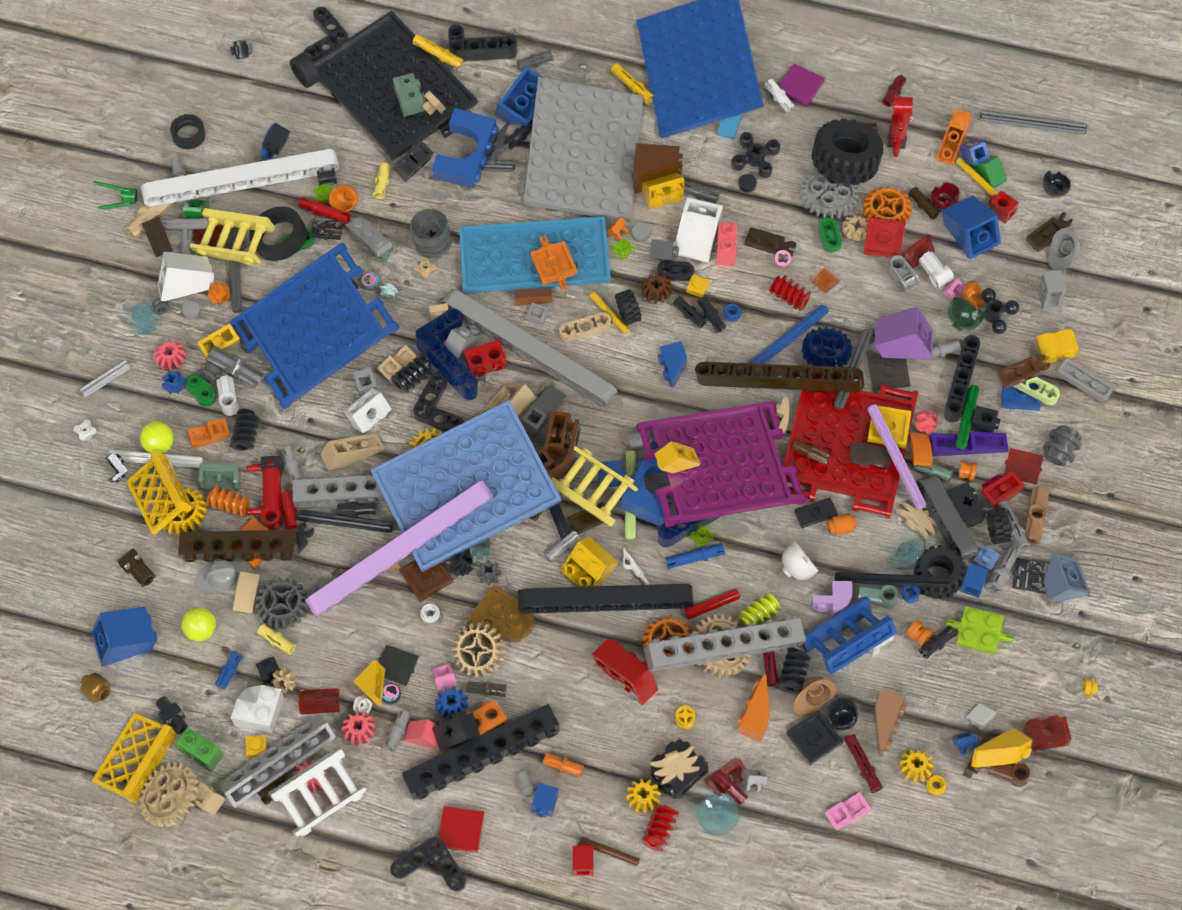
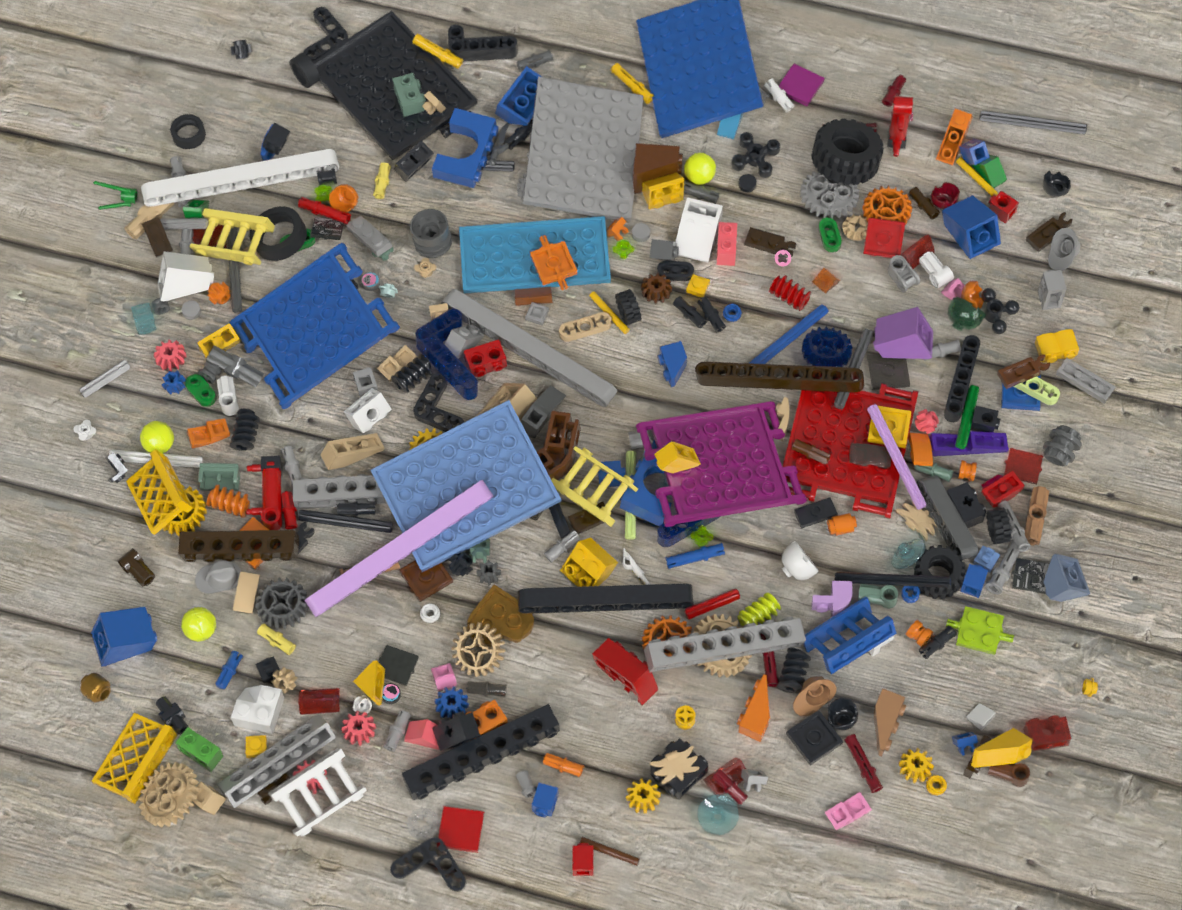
red piece [642,805,680,851] -> none
none -> neon yellow piece [684,152,716,185]

